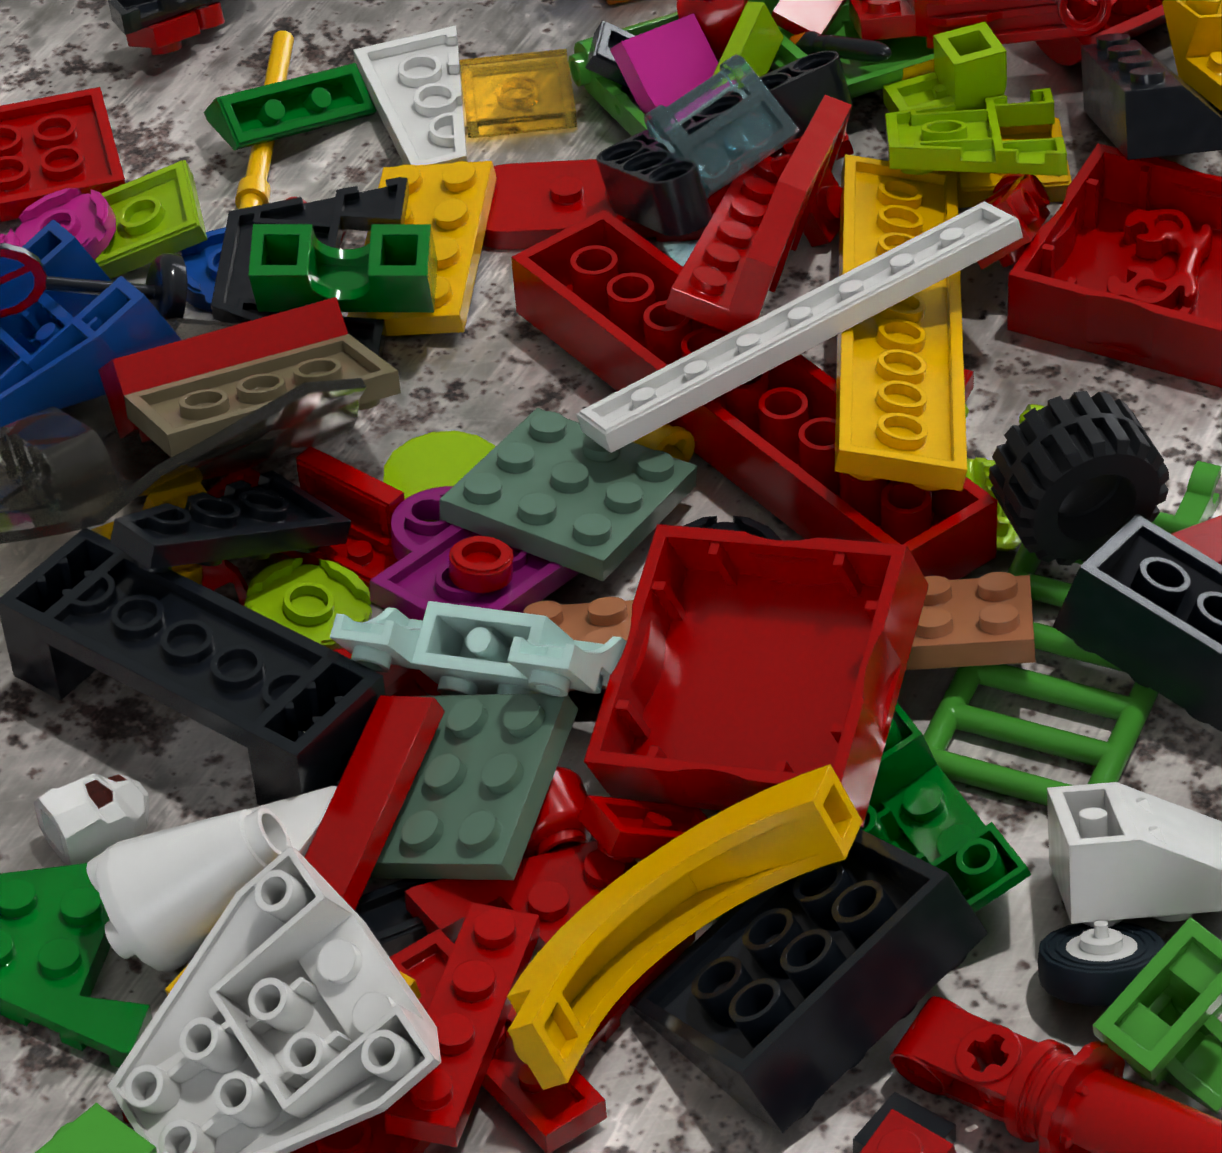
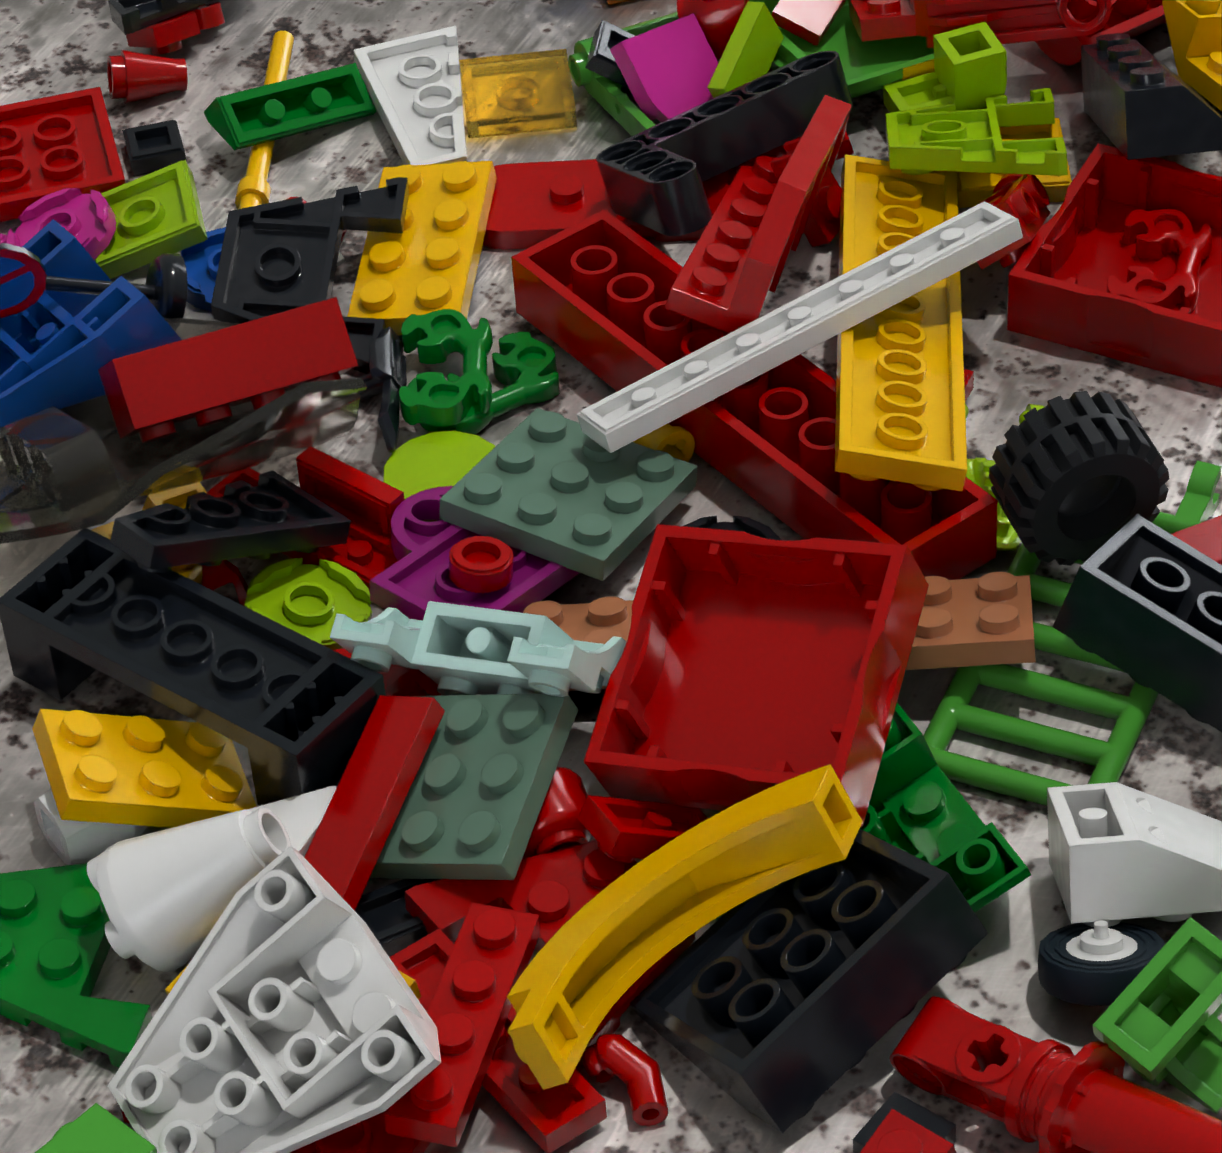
dark tan plate [124,334,401,459] -> none
green arch [248,224,437,313] -> none
clear light blue plate [644,54,800,198] -> none
black piece [789,31,892,63] -> none
none -> yellow plate [32,708,257,828]
none -> red cone [107,50,188,104]
none -> black tile [122,120,187,177]
none -> black piece [350,326,407,453]
none -> green helmet [399,309,493,427]
none -> green helmet [407,332,560,435]
none -> red arm [583,1034,668,1126]

